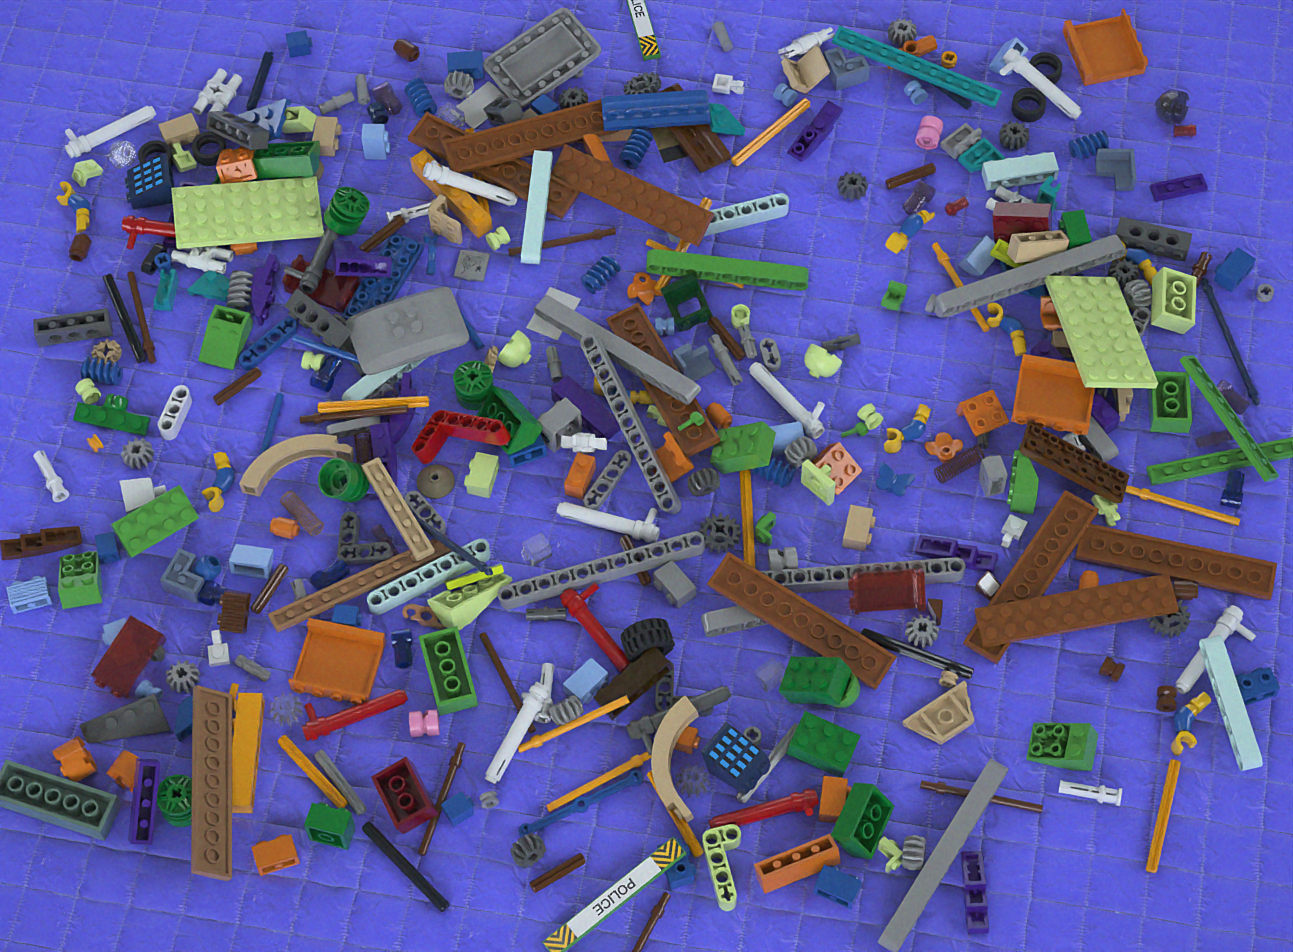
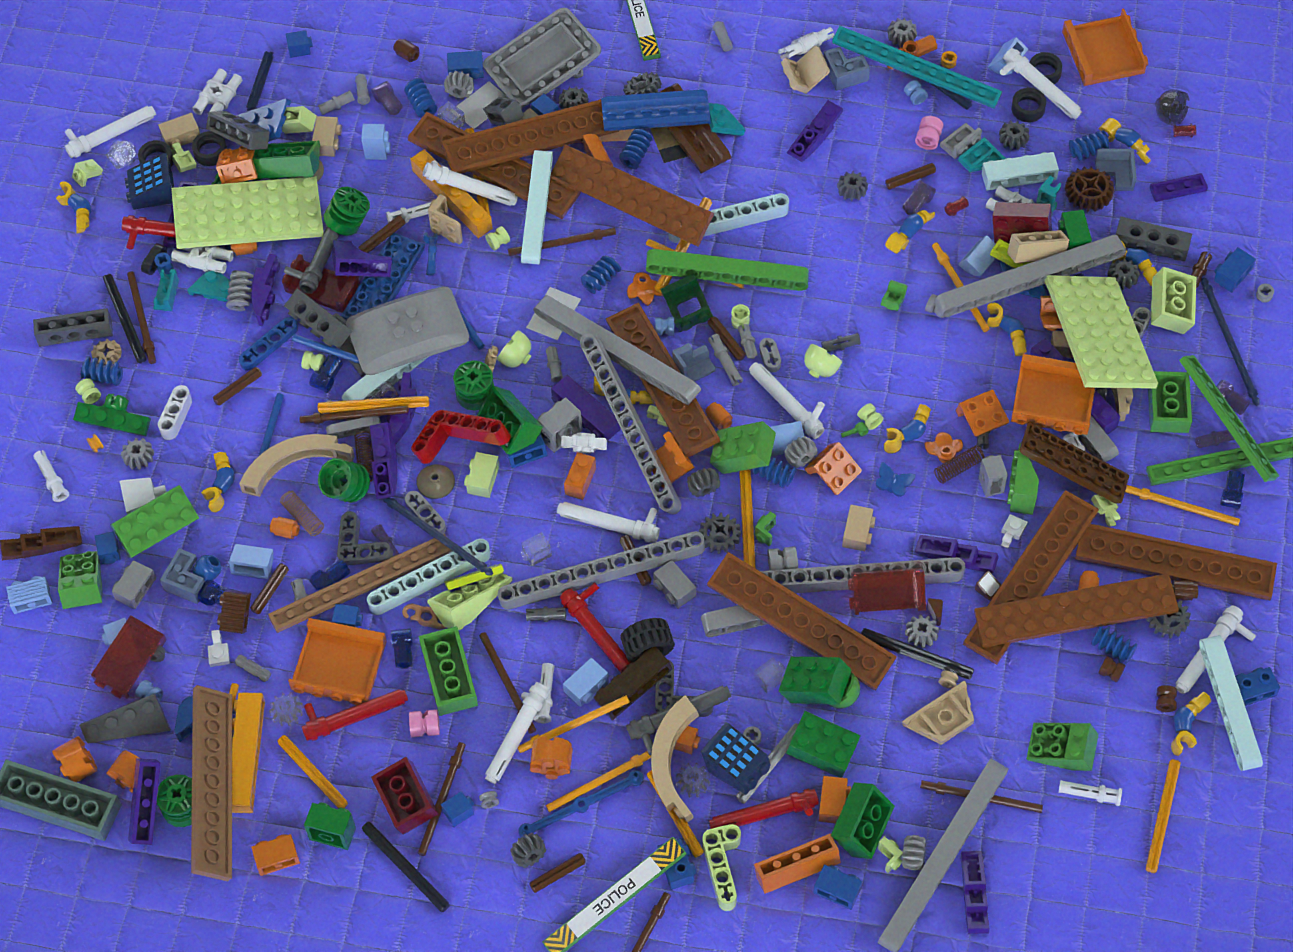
reddish brown brick [69,234,92,262] -> none
light grey gear [166,660,200,694] -> none
bright green slope [198,304,253,370] -> none
light grey axle [314,750,367,815] -> none
tan plate [361,457,434,561] -> none
dark blue wheel [367,102,389,125] -> none
light grey piece [454,250,490,282] -> none
light grey gear [549,696,584,726] -> none
light grey beam [583,450,631,511] -> none
bright green hand [678,412,705,431] -> none
white plate [712,74,744,94] -> none
light orange axle [731,98,810,166] -> none
medium blue wheel [773,83,798,107] -> none
yellowish green hinge [801,459,836,506] -> none
light grey gear [1124,280,1152,311] -> none
none -> light grey brick [112,560,156,609]
none -> orange brick [530,736,573,780]
none -> reddish brown gear [1065,166,1114,213]
none -> blue piece [1091,625,1138,664]
none -> yellow piece [1098,118,1151,164]

